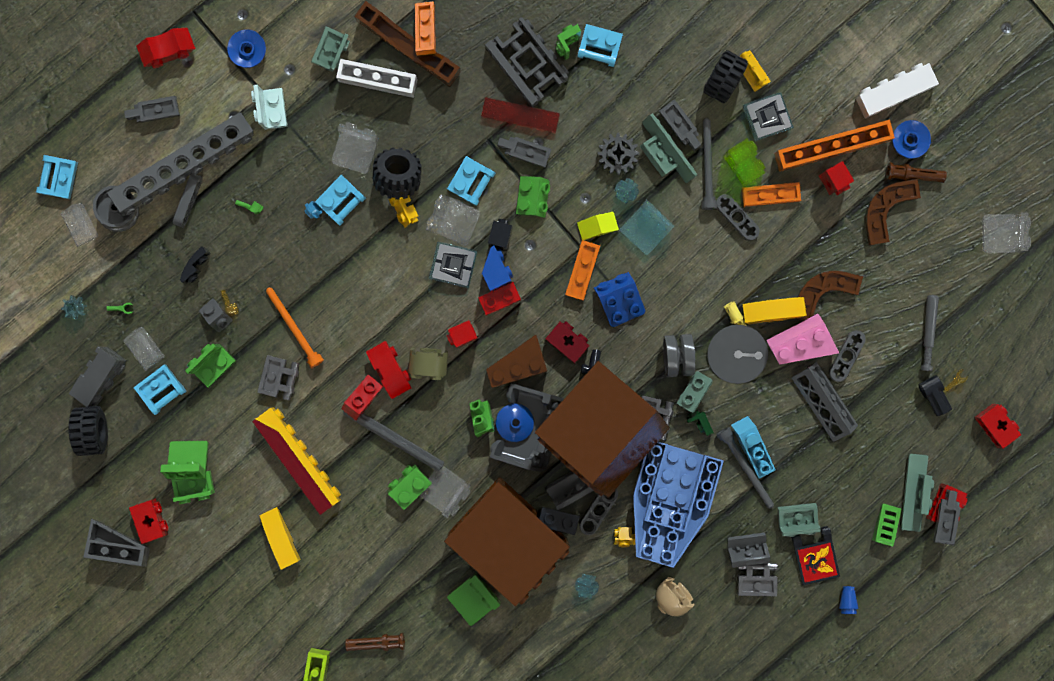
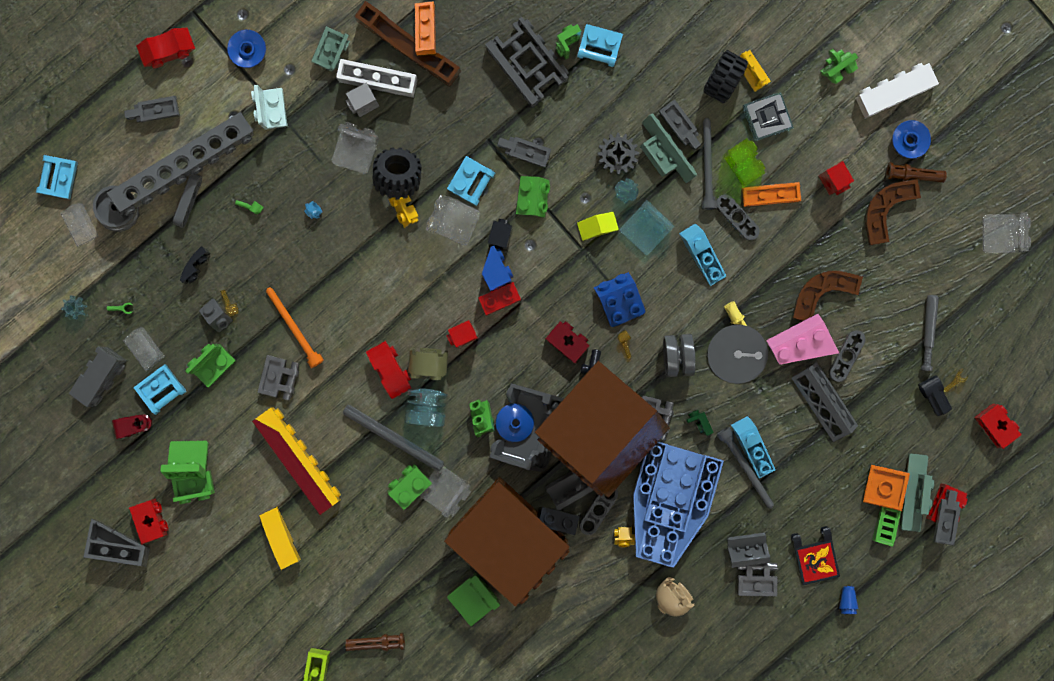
black tyre [68,406,108,456] -> none
medium azure plate [315,175,366,226] -> none
red brick [341,375,383,421] -> none
slope [429,242,477,288] -> none
clear red plate [481,97,560,133] -> none
reddish brown wedge [486,335,547,388] -> none
orange plate [565,240,600,301] -> none
clear light blue gear [575,574,599,599] -> none
sand green bracket [677,371,713,413] -> none
yellow slope [743,297,807,325] -> none
orange brick [774,120,895,172] -> none
sand green bracket [777,503,821,537] -> none
none -> dark red piece [112,414,152,439]
none -> light grey brick [345,82,379,117]
none -> clear light blue wheel [405,388,448,427]
none -> clear yellow hand [618,330,631,358]
none -> medium azure slope [679,224,726,286]
none -> bright green hips [820,49,858,84]
none -> orange tile [863,465,910,511]

